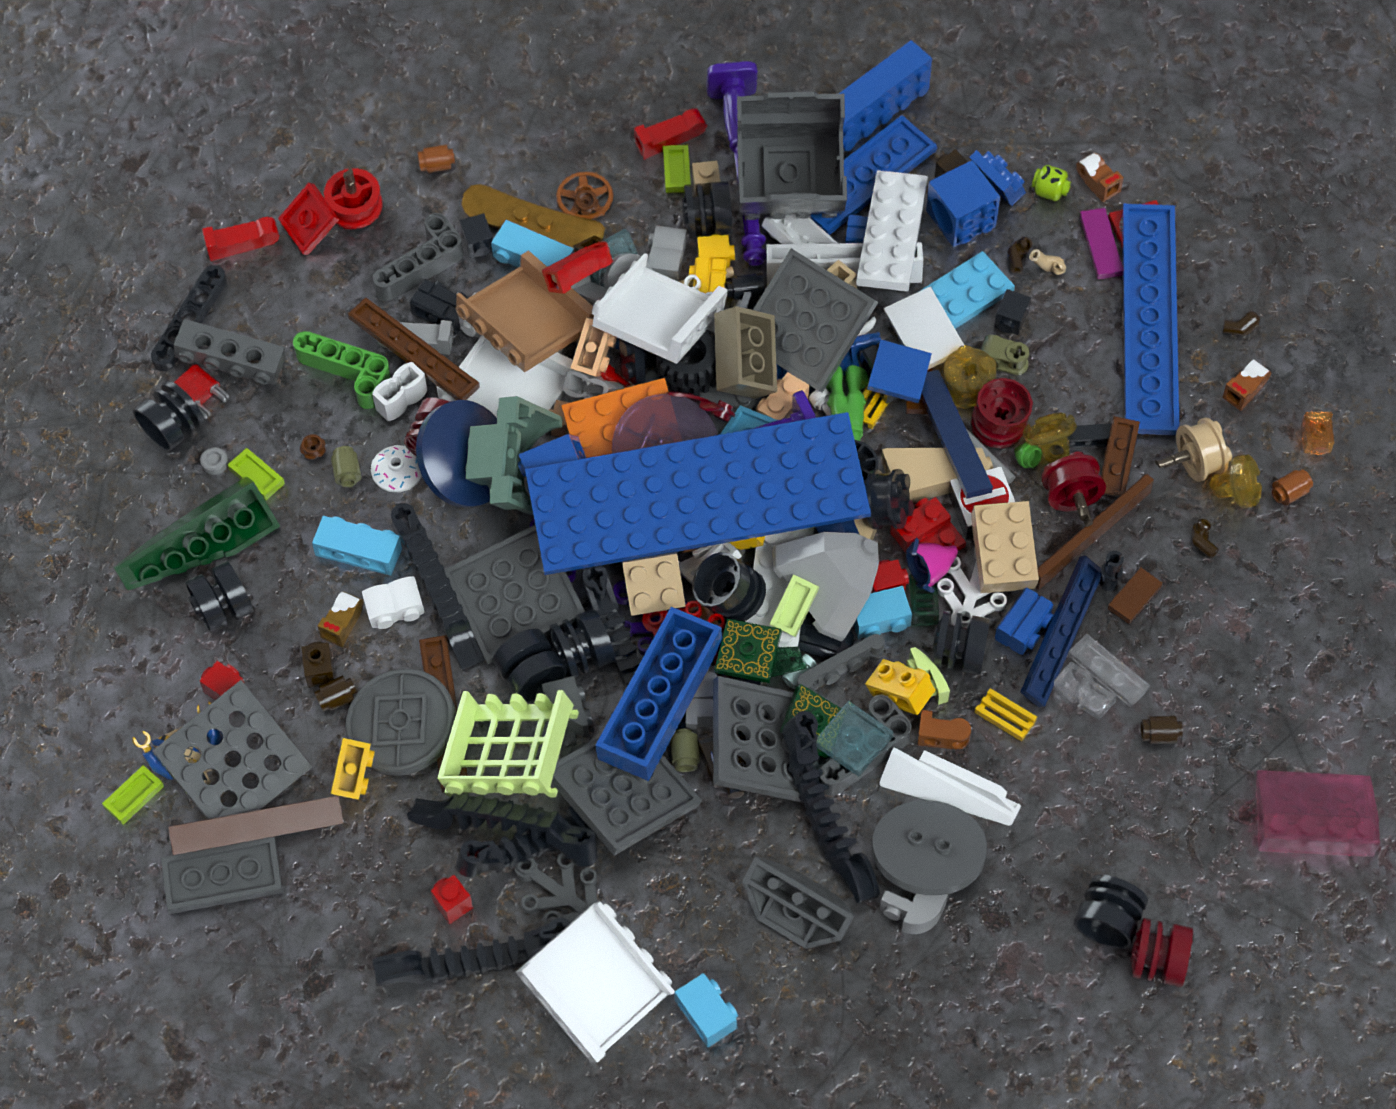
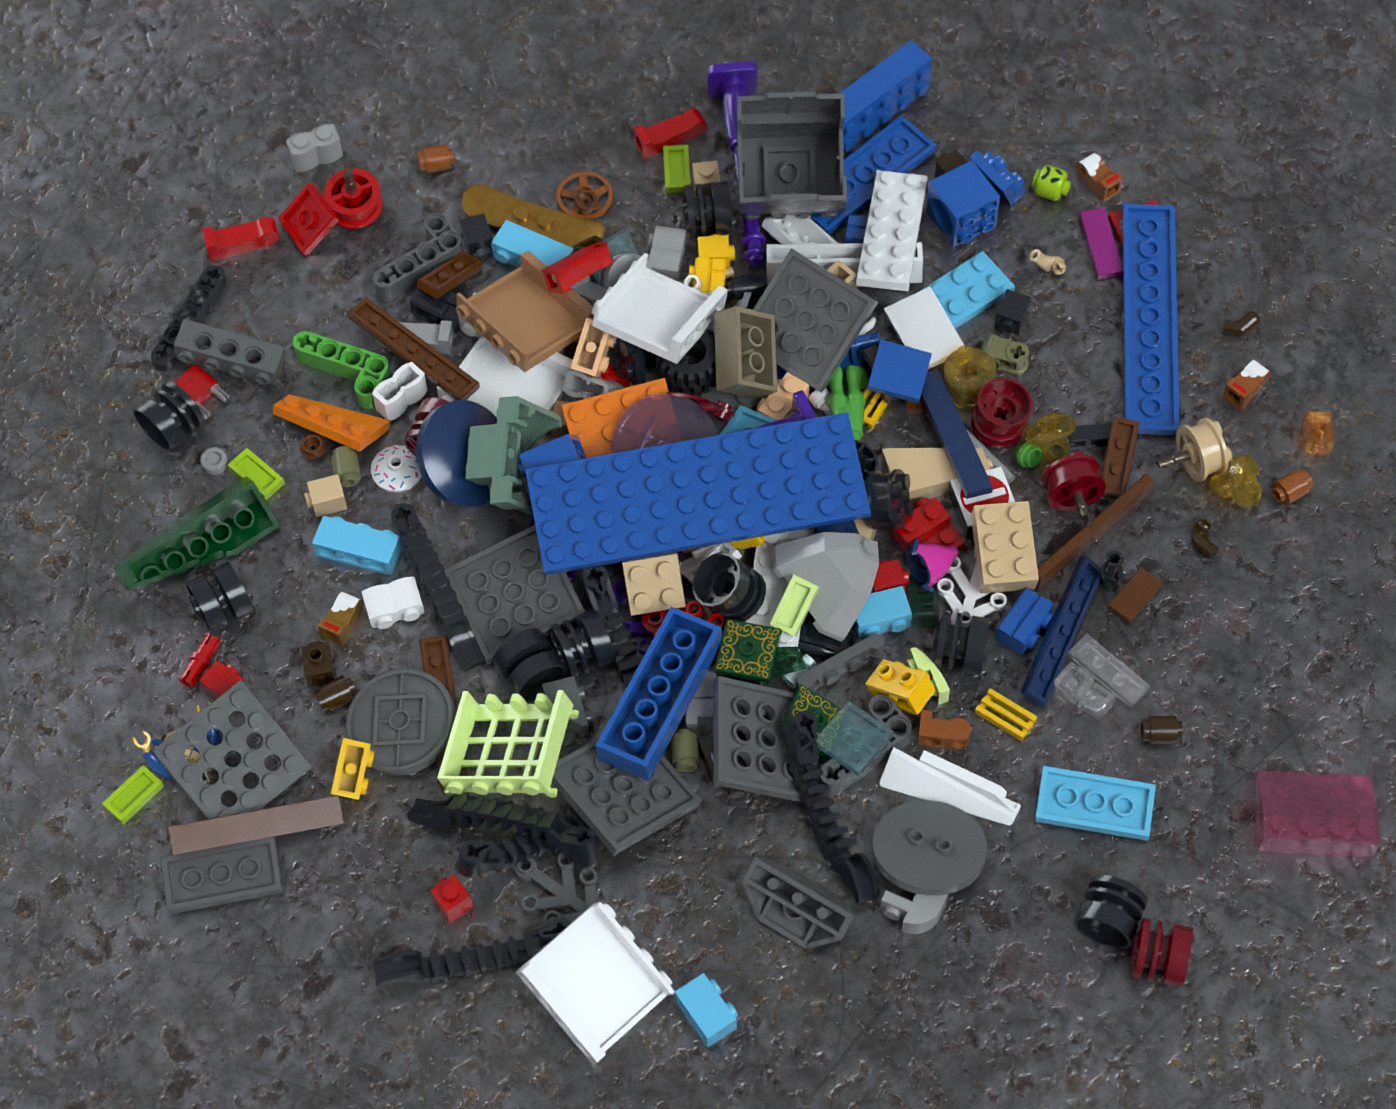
dark brown arm [1007,237,1032,273] -> none
none -> red pin [178,633,221,689]
none -> orange wing [273,394,391,452]
none -> light grey brick [286,124,343,172]
none -> tan brick [304,474,347,517]
none -> reddish brown tile [416,251,484,299]
none -> medium azure plate [1035,766,1156,841]

